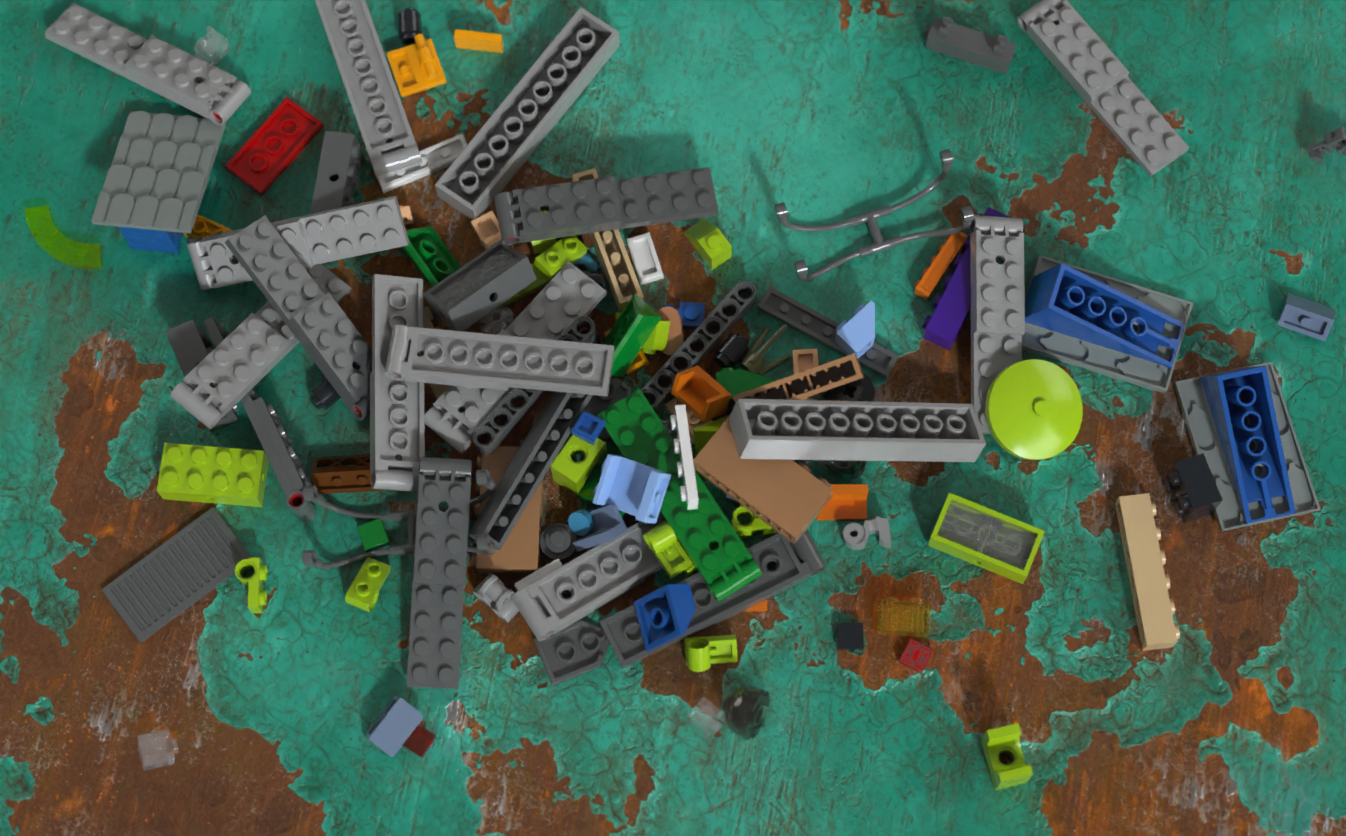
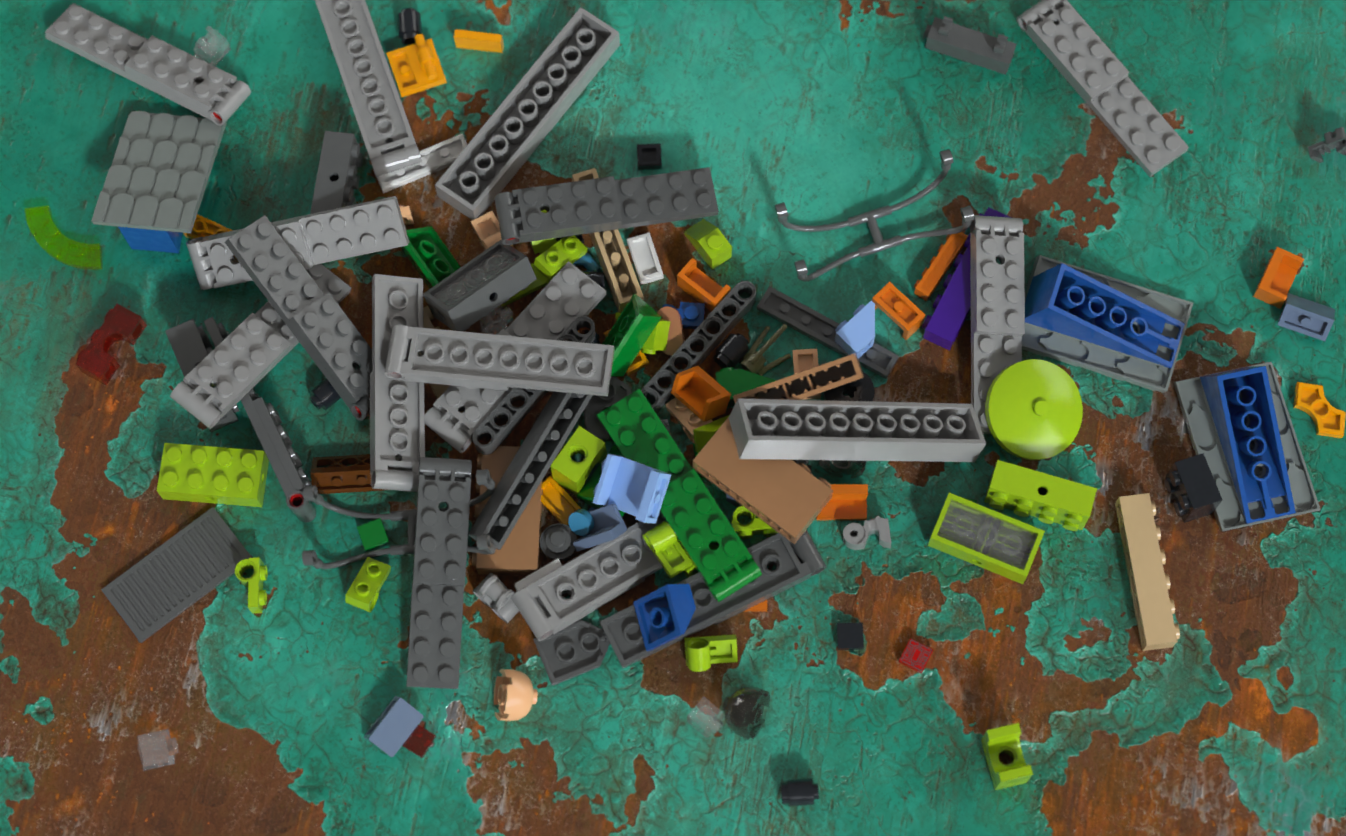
red tile [224,97,324,196] -> none
blue tile [571,410,606,445] -> none
white plate [670,404,698,510] -> none
clear yellow brick [876,596,930,638] -> none
none -> clear red arch [76,304,147,386]
none -> light nougat cylinder [493,669,538,721]
none -> light orange tile [541,475,581,526]
none -> black tile [637,143,662,170]
none -> orange panel [677,258,731,312]
none -> black brick [781,778,819,806]
none -> orange panel [872,281,925,340]
none -> lime brick [984,460,1097,531]
none -> orange panel [1253,247,1304,309]
none -> light orange tile [1293,382,1346,439]

